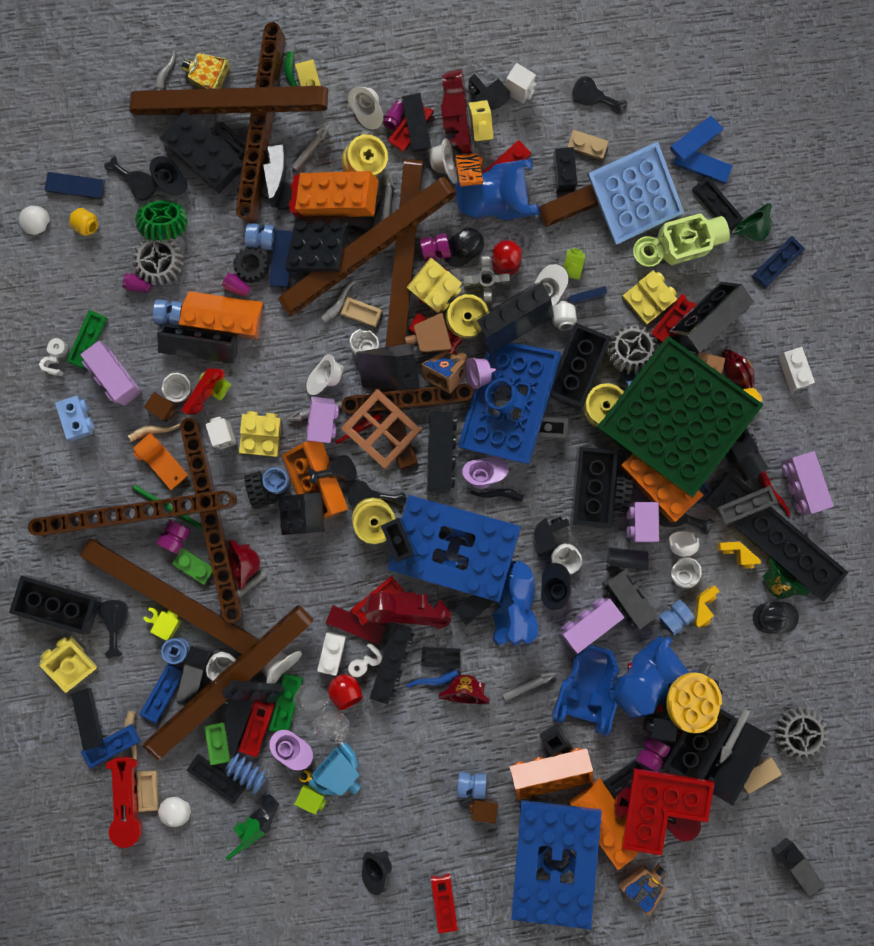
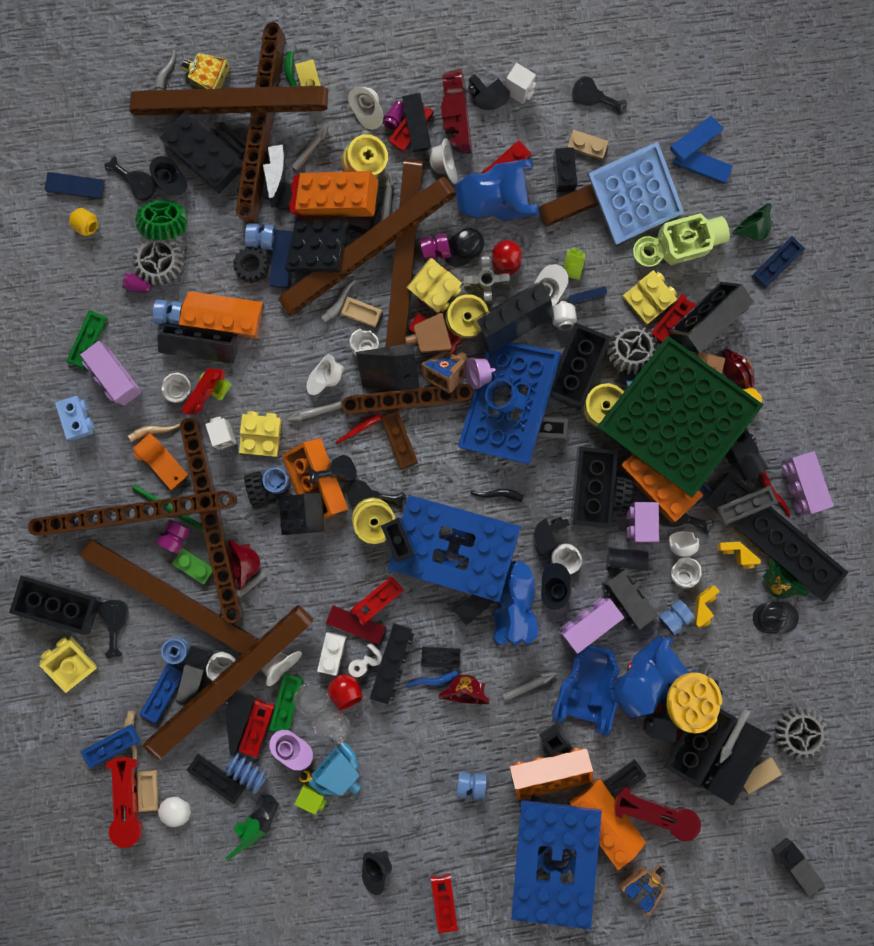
white hair [19,206,50,235] -> none
white leg [39,338,69,376] -> none
black tile [71,688,104,751] -> none
neon yellow brick [143,608,182,641] -> none
reddish brown brick [144,392,177,422] -> none
bright green plate [205,722,230,765] -> none
magenta cone [221,272,251,297] -> none
black plate [222,680,284,703] -> none
lavender brick [306,396,338,443] -> none
nougat window [341,389,422,469] -> none
dark red piece [365,592,452,629] -> none
black piece [426,411,457,493] -> none
orange door [455,153,483,186] -> none
lavender piece [463,457,509,489] -> none
reddish brown brick [468,799,498,824] -> none
light yellow torso [469,100,493,141] -> none
red plate [621,768,714,855] -> none
magenta wheel [636,736,671,772] -> none
black tile [692,176,744,231] -> none
white brick [778,347,815,392] -> none

